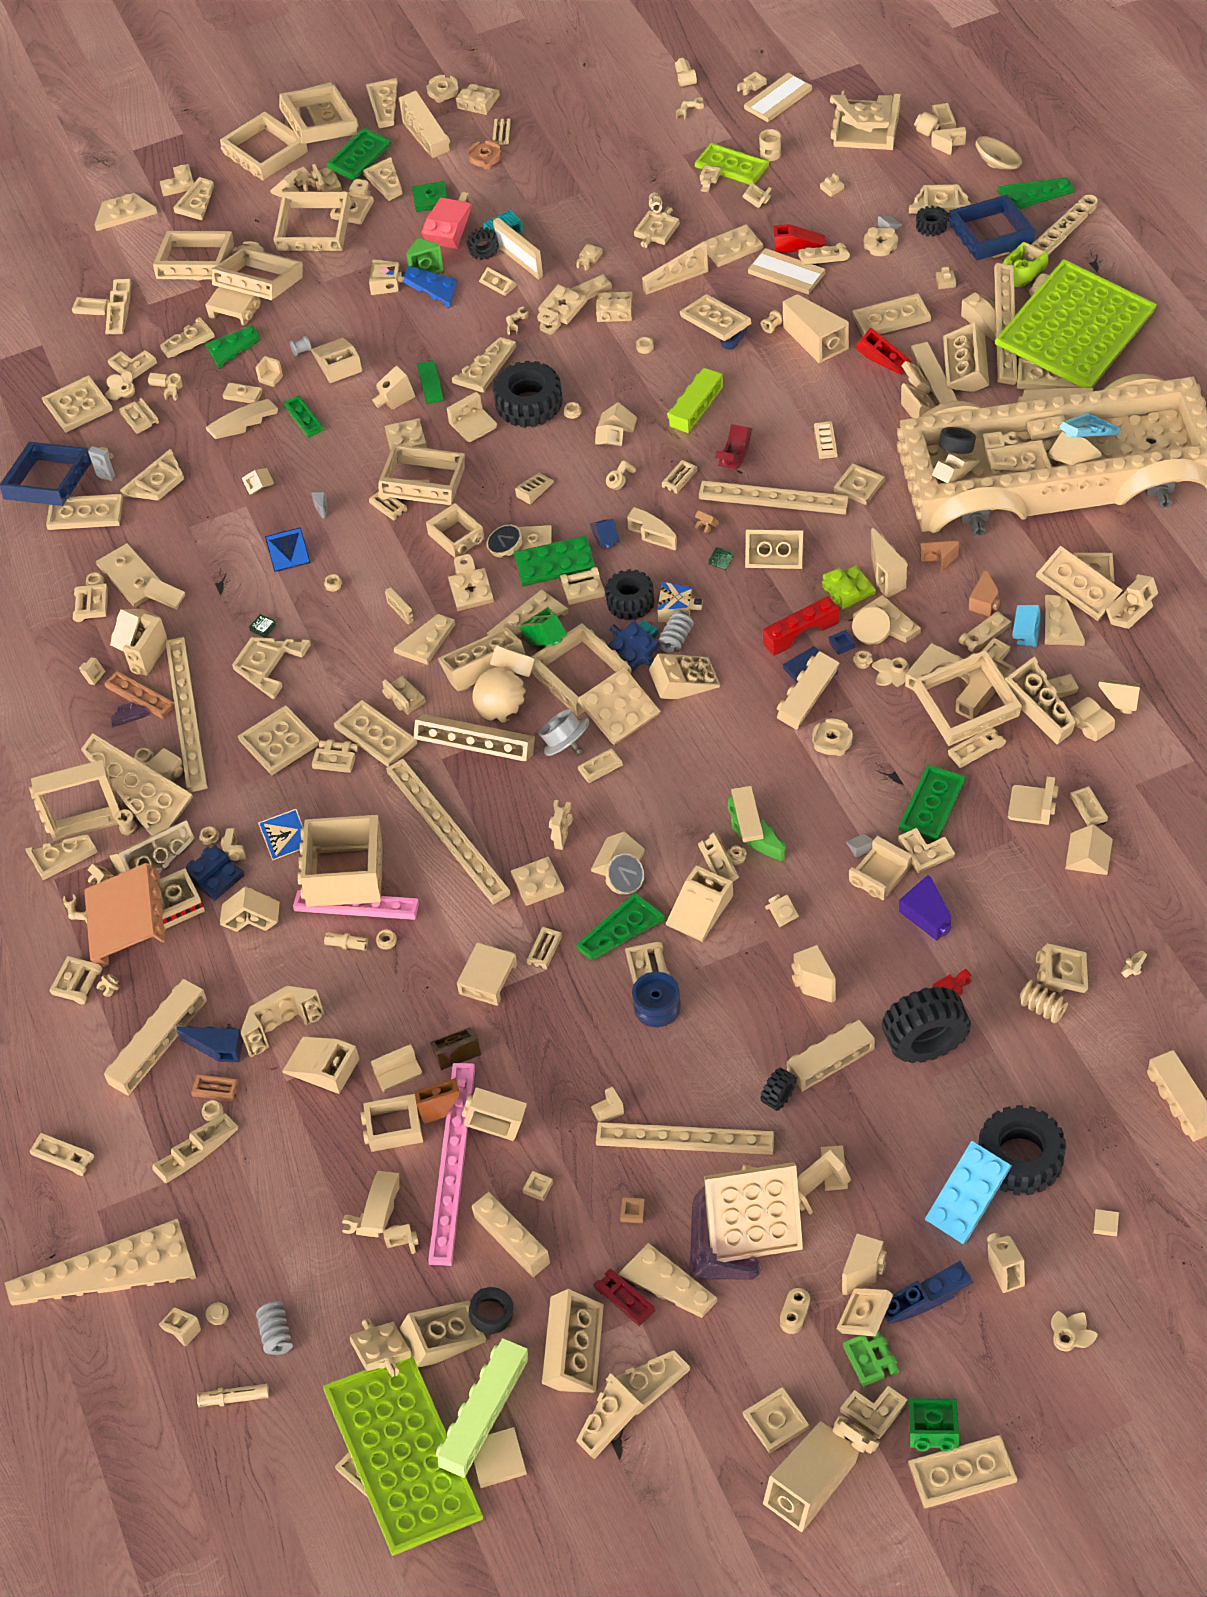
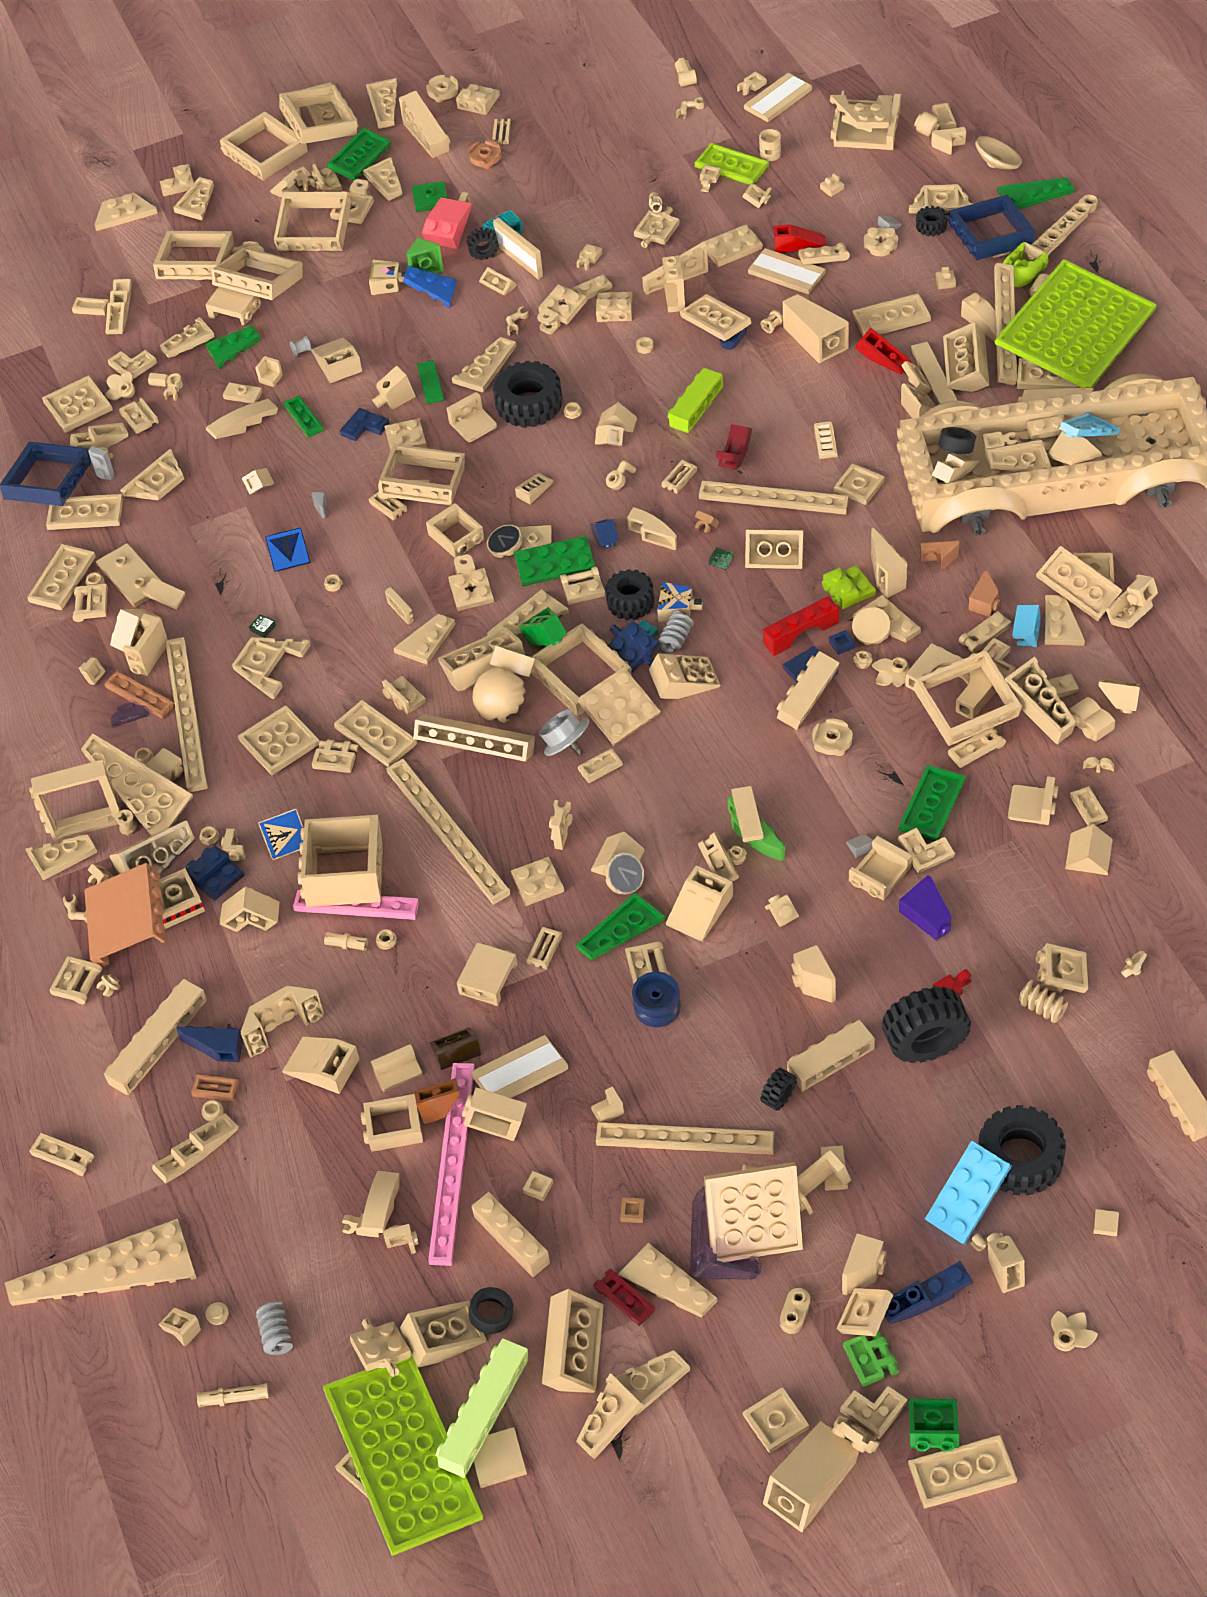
none -> tan plate [27,544,96,610]
none -> tan slope [70,423,128,451]
none -> dark blue plate [340,408,390,441]
none -> tile [471,1035,568,1098]
none -> tan panel [662,256,685,313]
none -> tan hand [970,1233,1004,1251]
none -> tan piece [1083,757,1114,773]

